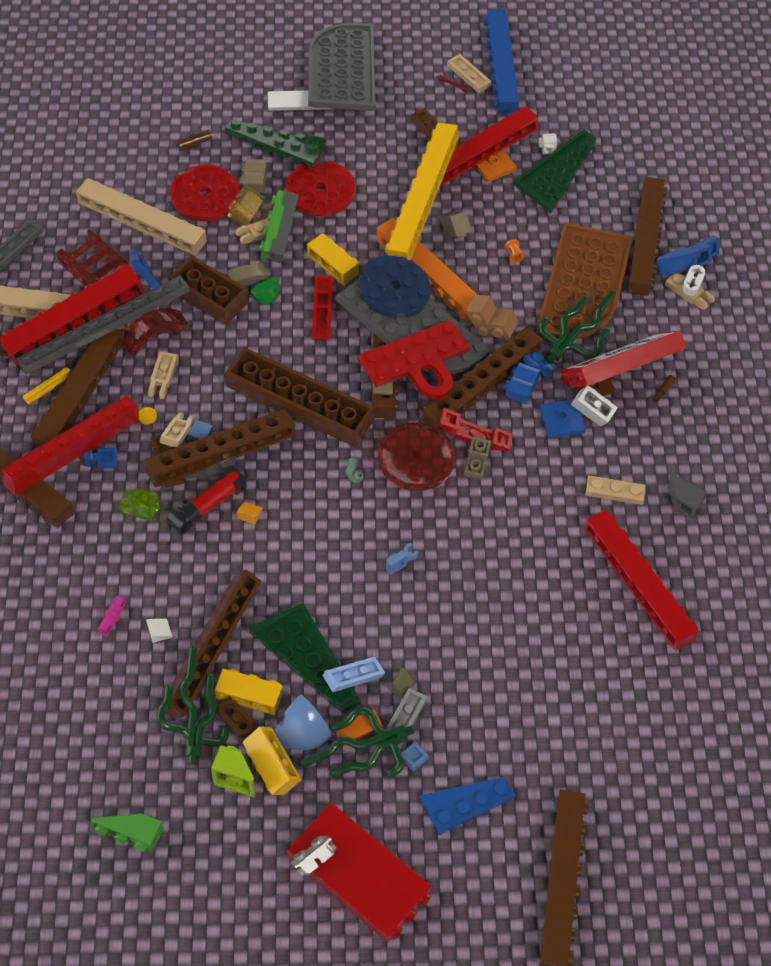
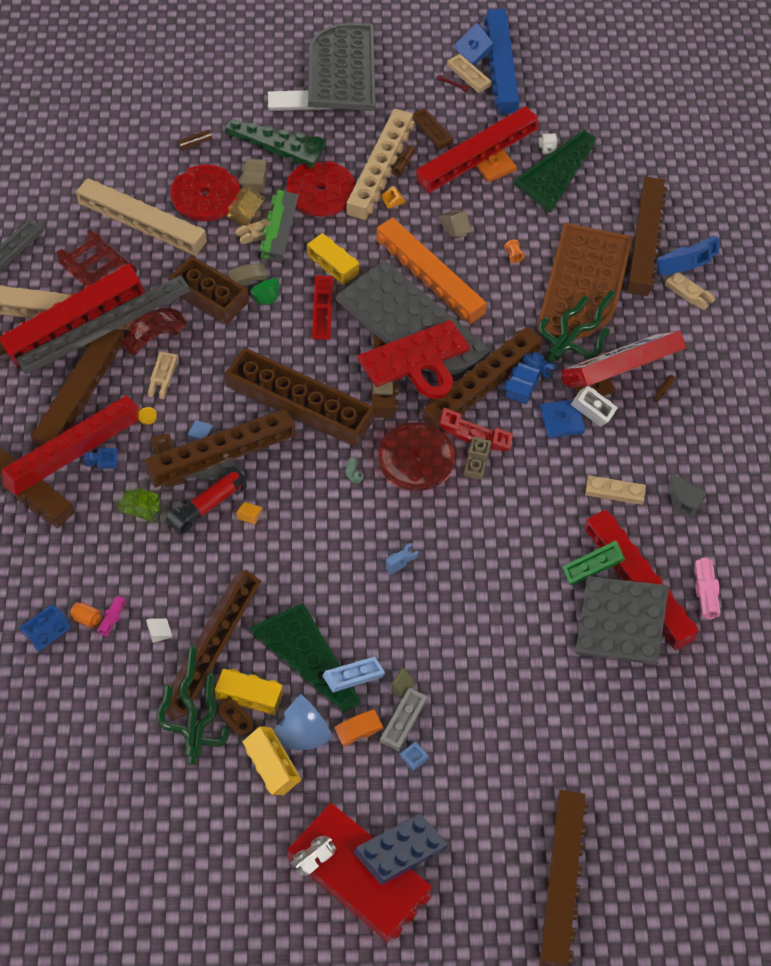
yellow axle [23,368,71,405] -> none
bright green slope [91,814,164,852] -> none
blue wing [129,247,160,291] -> none
tan hinge [160,412,195,448] -> none
lime slope [211,745,256,798] -> none
dark green plant [299,707,415,778] -> none
dark blue plate [358,256,431,318] -> none
yellow brick [385,123,459,261] -> none
blue wing [419,777,515,835] -> none
medium nougat brick [466,295,519,338] -> none
white beam [682,265,705,296] -> none
none -> blue bracket [19,604,71,651]
none -> orange brick [70,602,102,629]
none -> tan brick [347,108,415,220]
none -> dark blue plate [354,814,448,885]
none -> light orange slope [380,185,406,209]
none -> reddish brown pin [392,145,416,176]
none -> blue plate [454,23,495,66]
none -> green plate [562,541,625,586]
none -> dark grey plate [576,576,669,665]
none -> bright pink piece [695,558,721,619]

